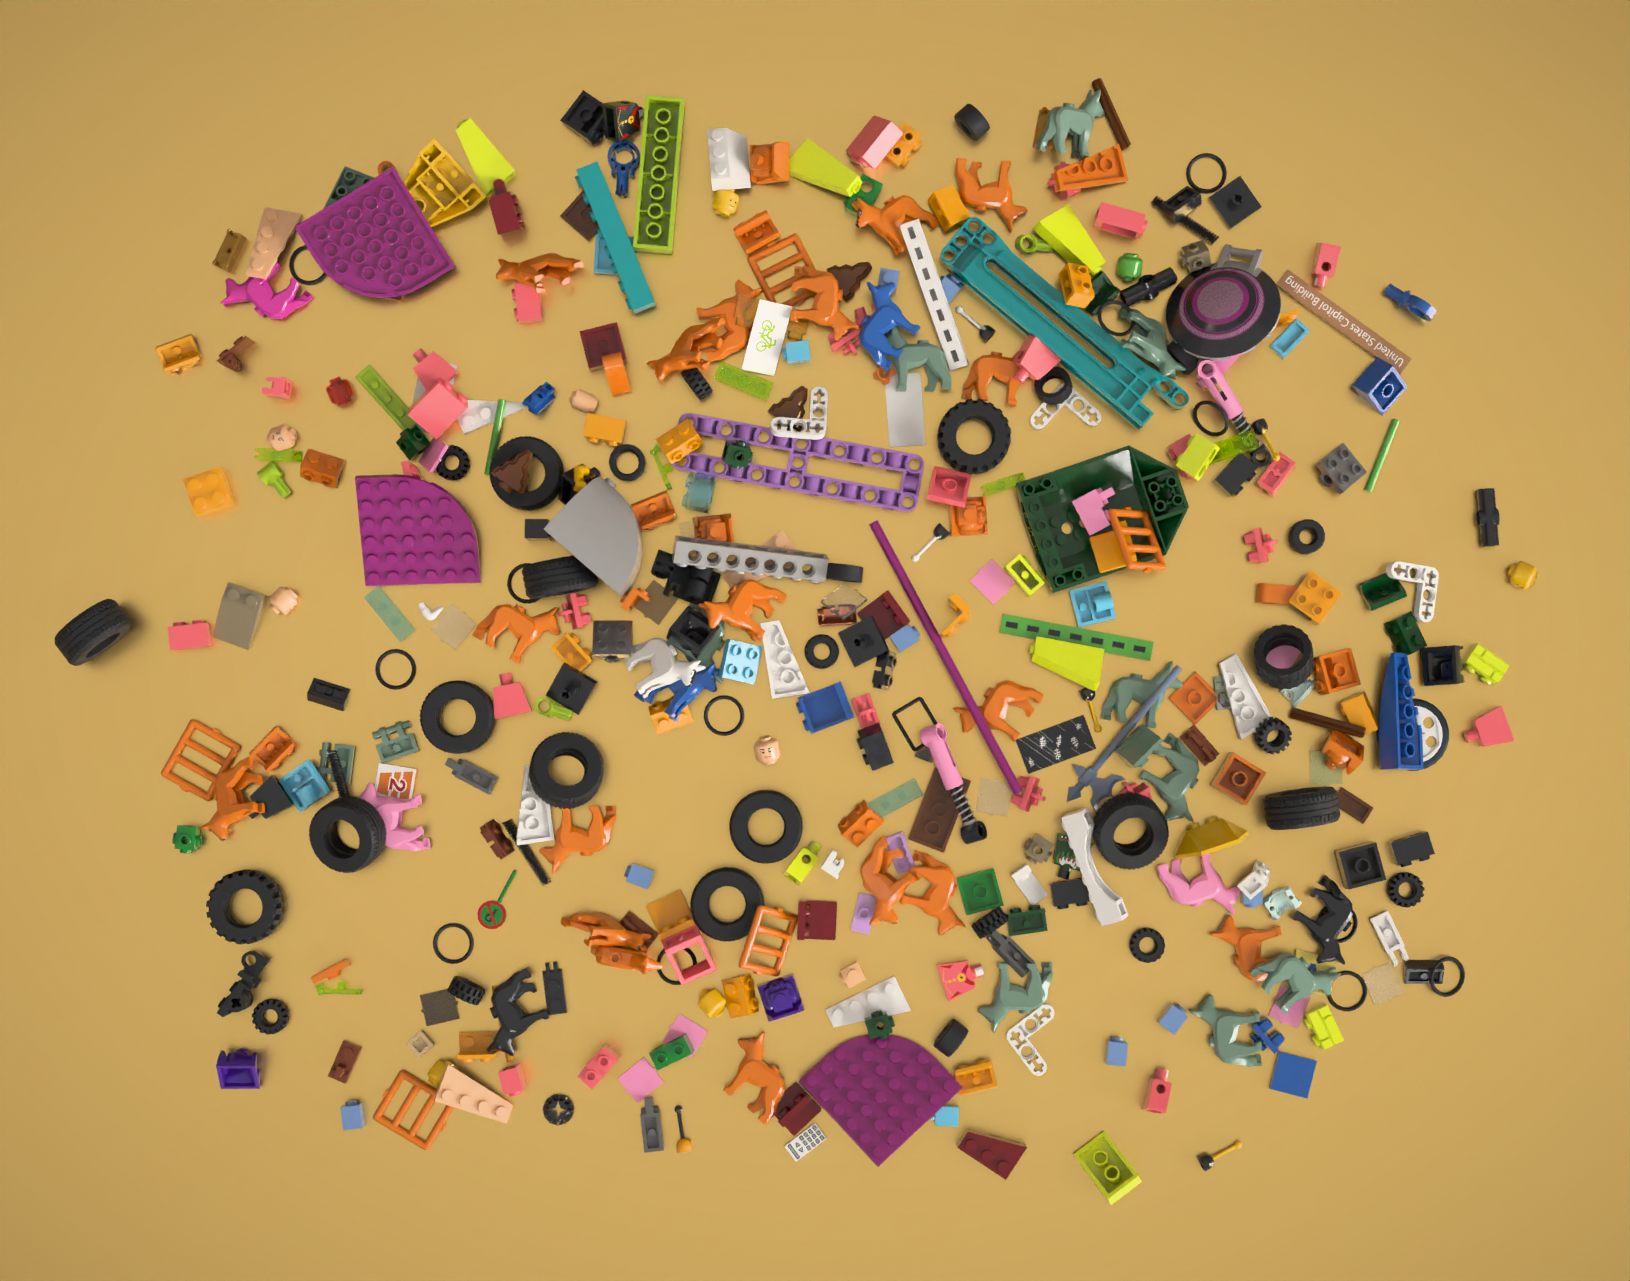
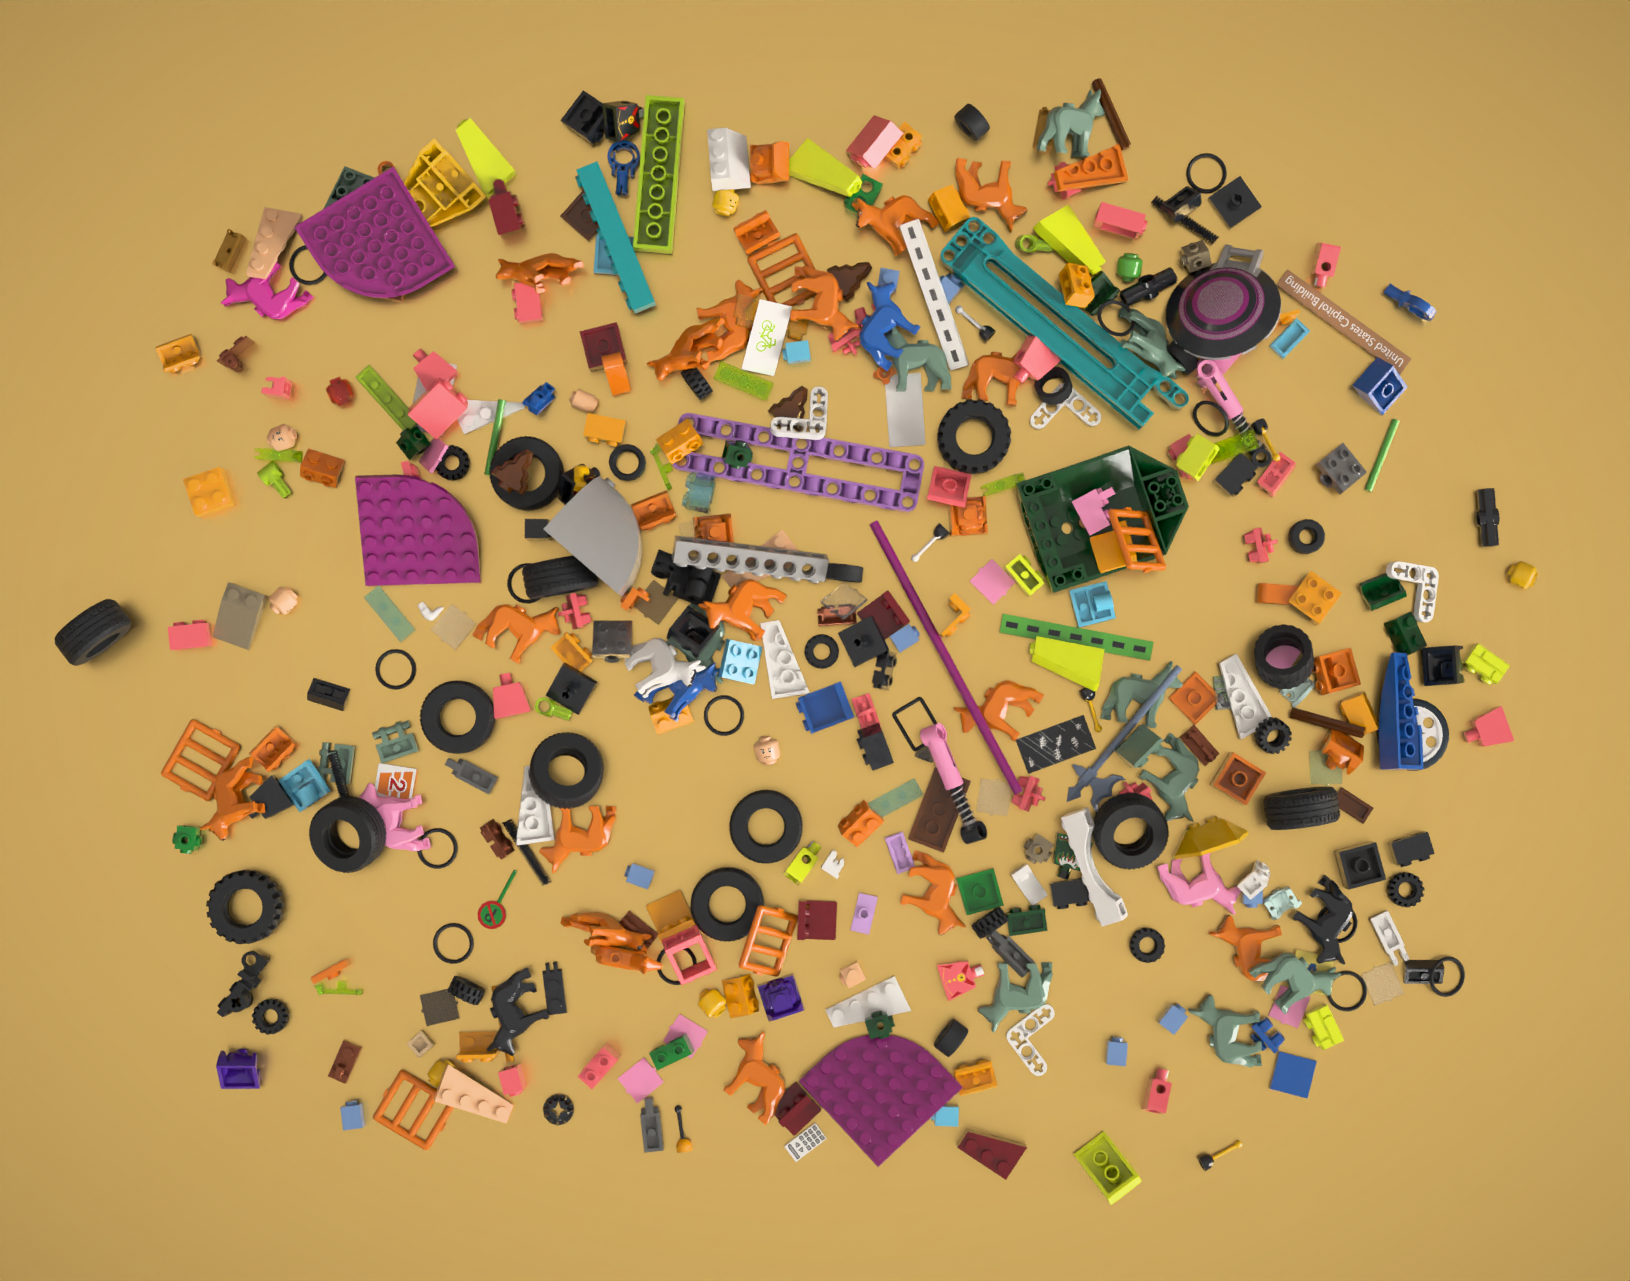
orange animal [860,836,921,925] -> none
none -> black tyre [417,828,458,869]

